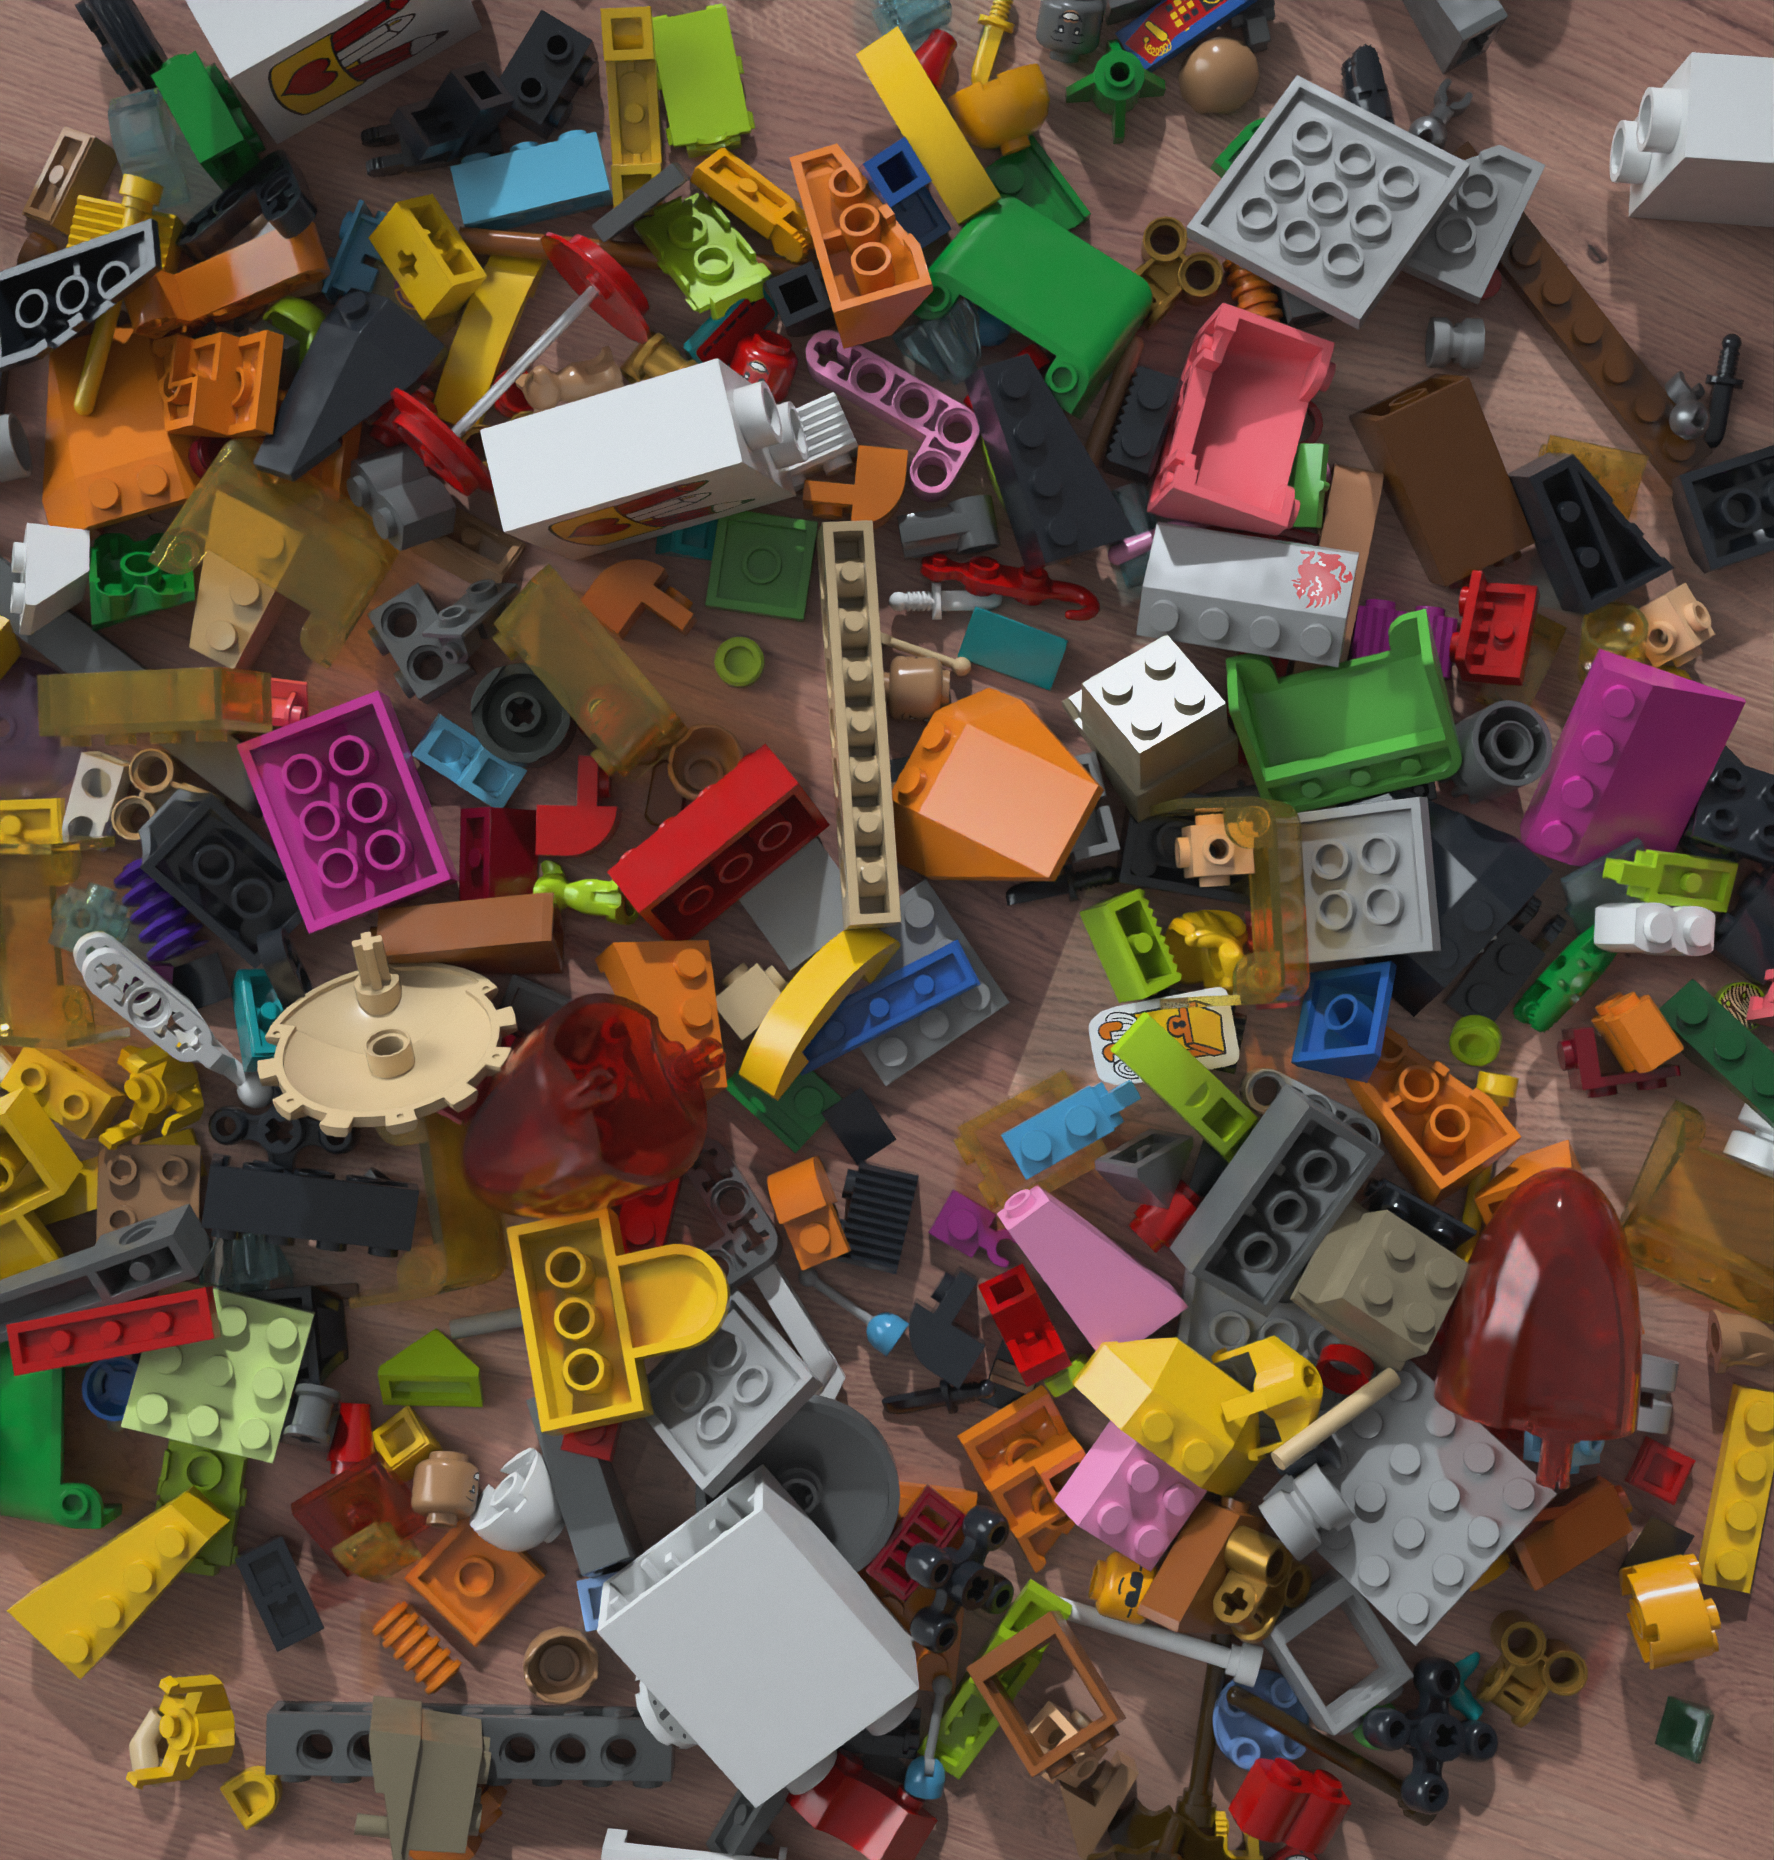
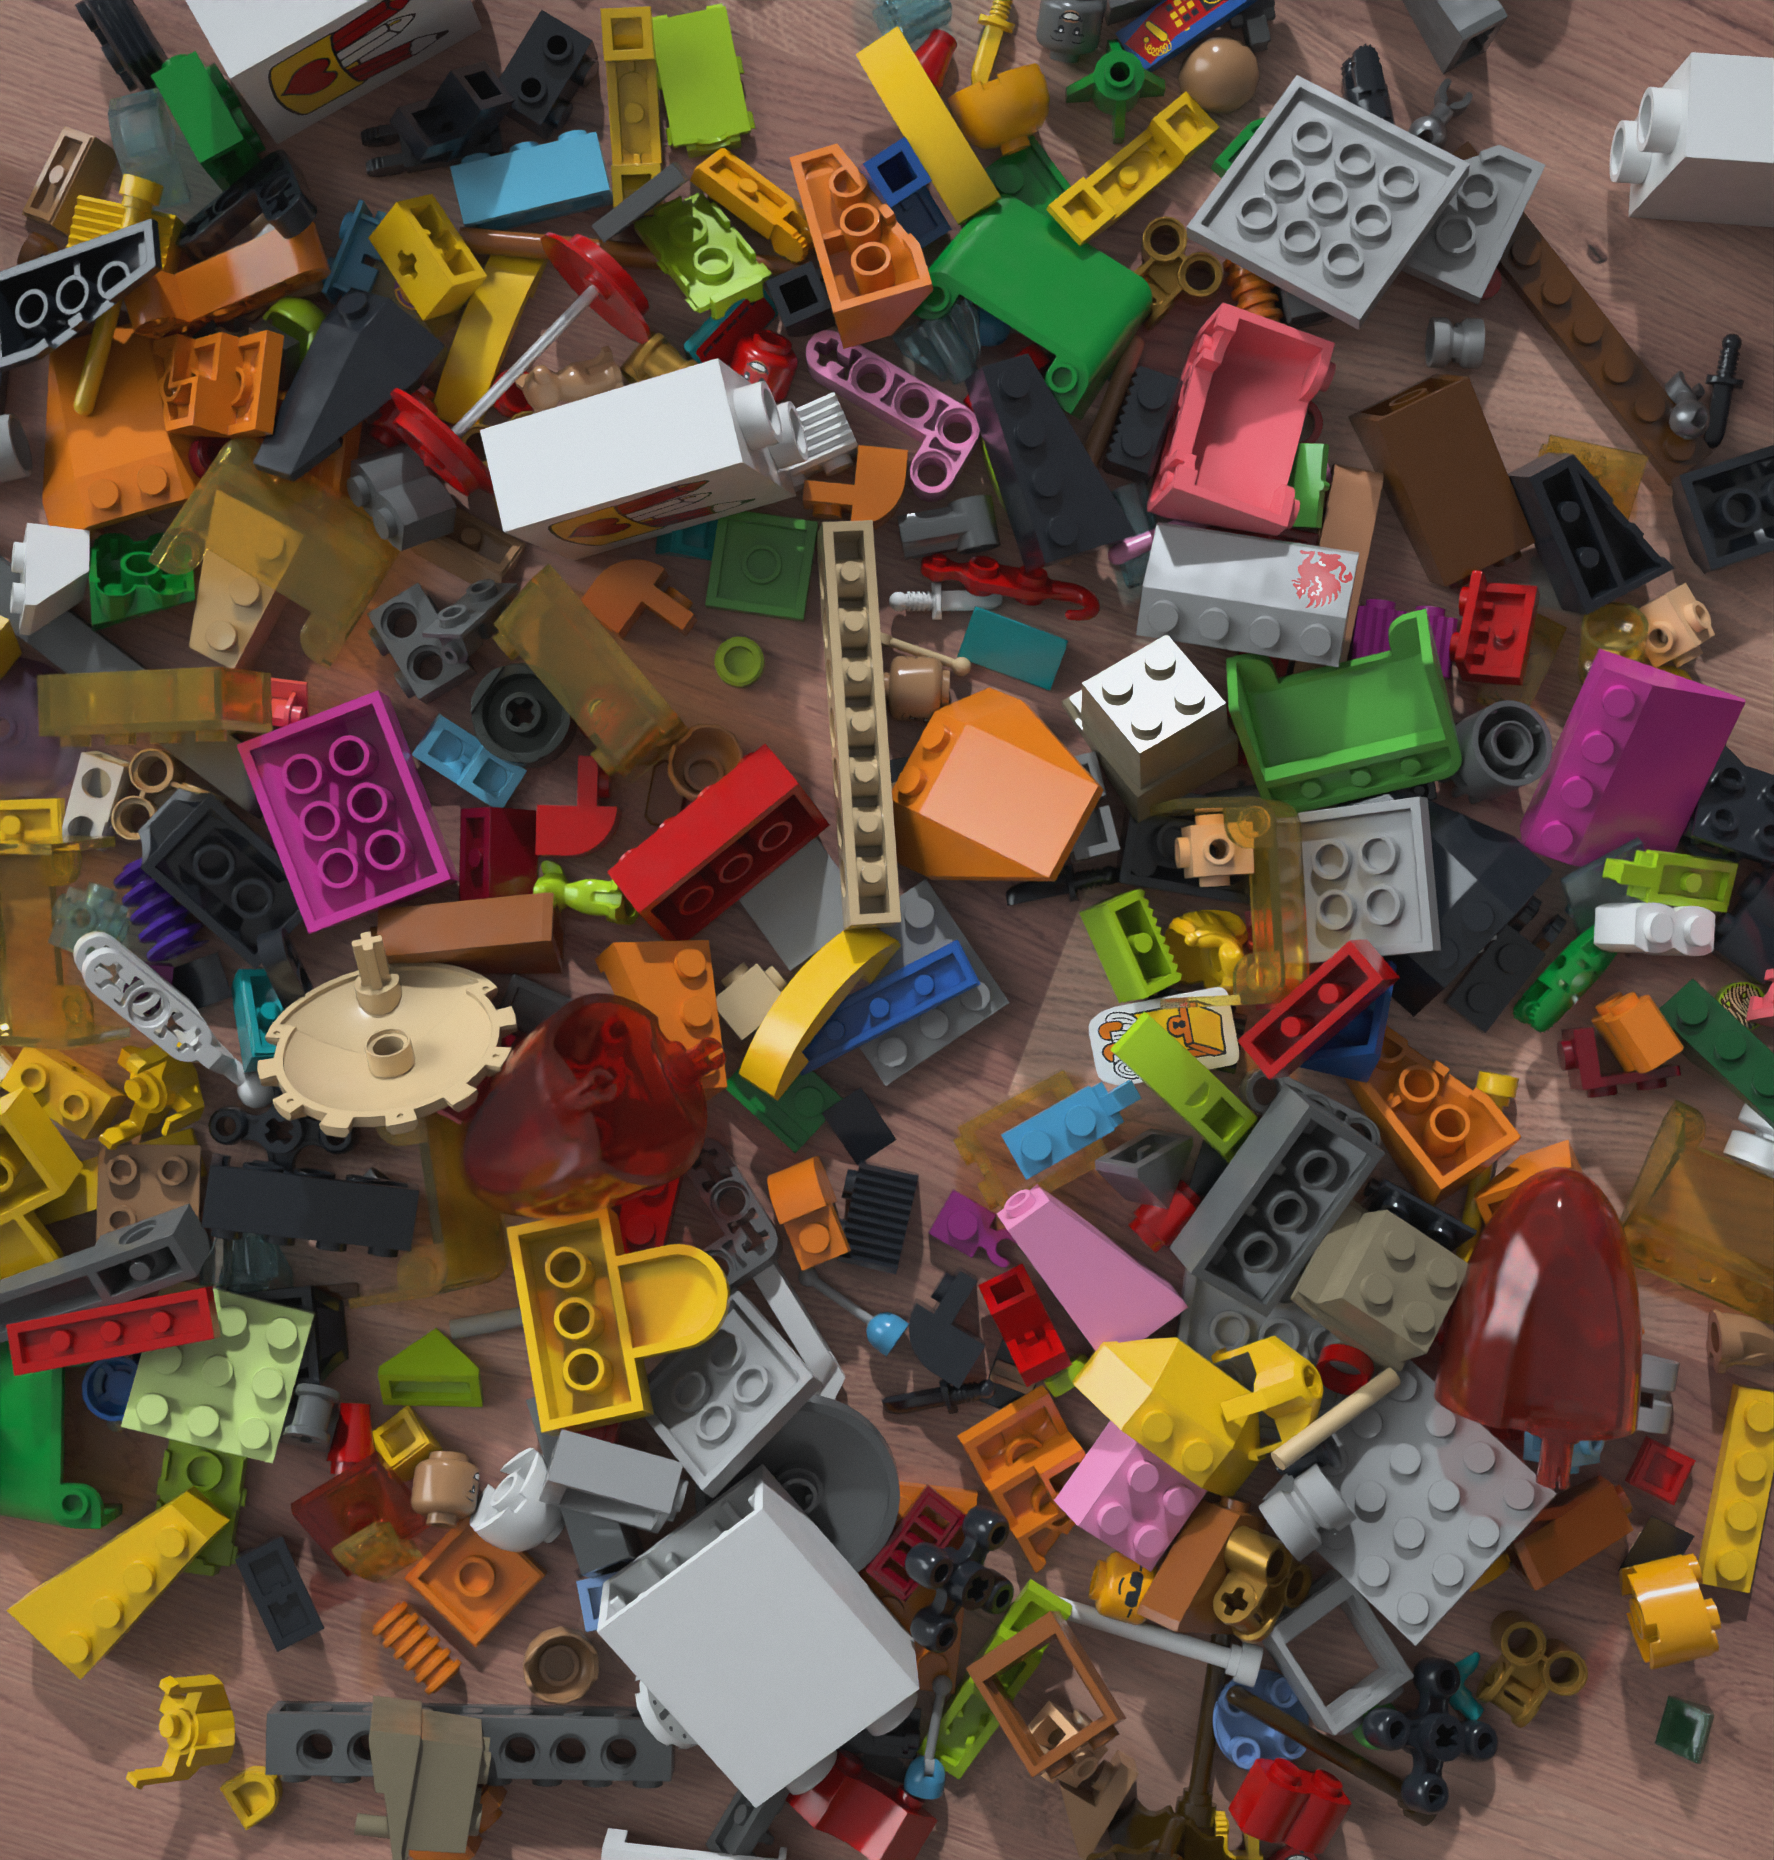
tan arm [129,1707,164,1787] -> none
lime tile [1449,1015,1502,1066] -> none
none -> light grey window [539,1429,688,1534]
none -> yellow slope [1046,91,1219,246]
none -> red brick [1237,939,1400,1080]

